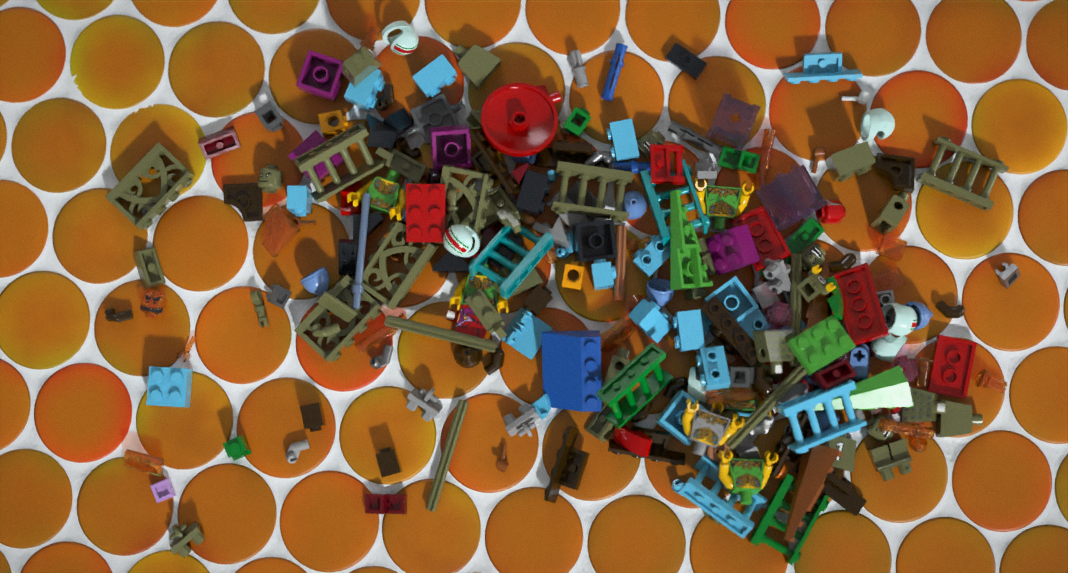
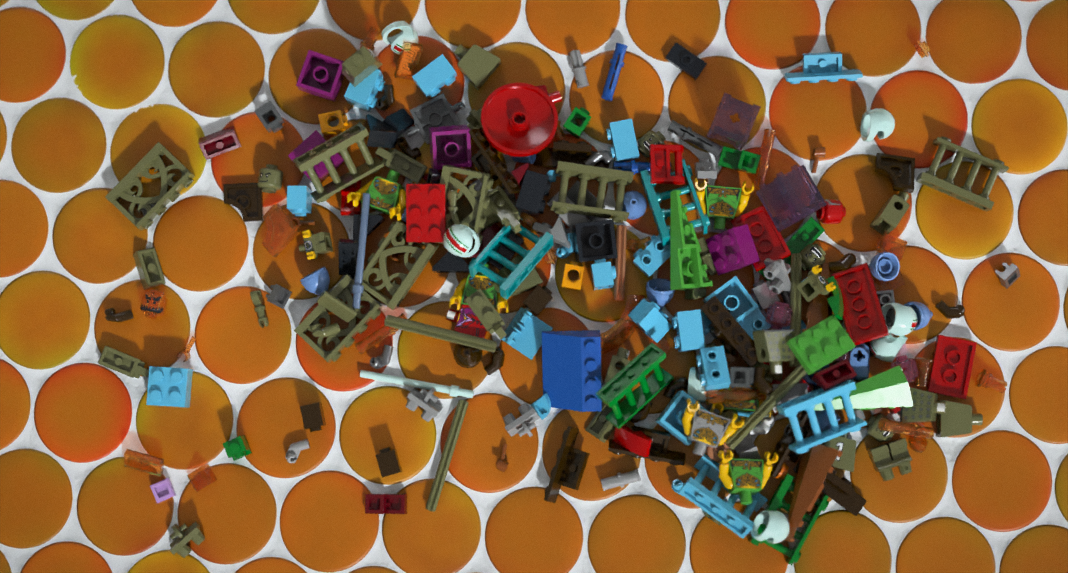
olive brick [825,141,875,183] -> none
white hand [842,91,869,104] -> none
none -> olive hinge [98,346,149,379]
none -> clear orange slope [187,464,217,492]
none -> olive piece [299,229,333,260]
none -> light aqua bar [360,370,474,398]
none -> clear orange tile [394,42,423,80]
none -> light grey pin [601,469,641,491]
none -> light aqua helmet [751,510,790,544]
none -> medium blue helmet [869,252,900,281]
none -> clear orange plate [914,40,931,58]

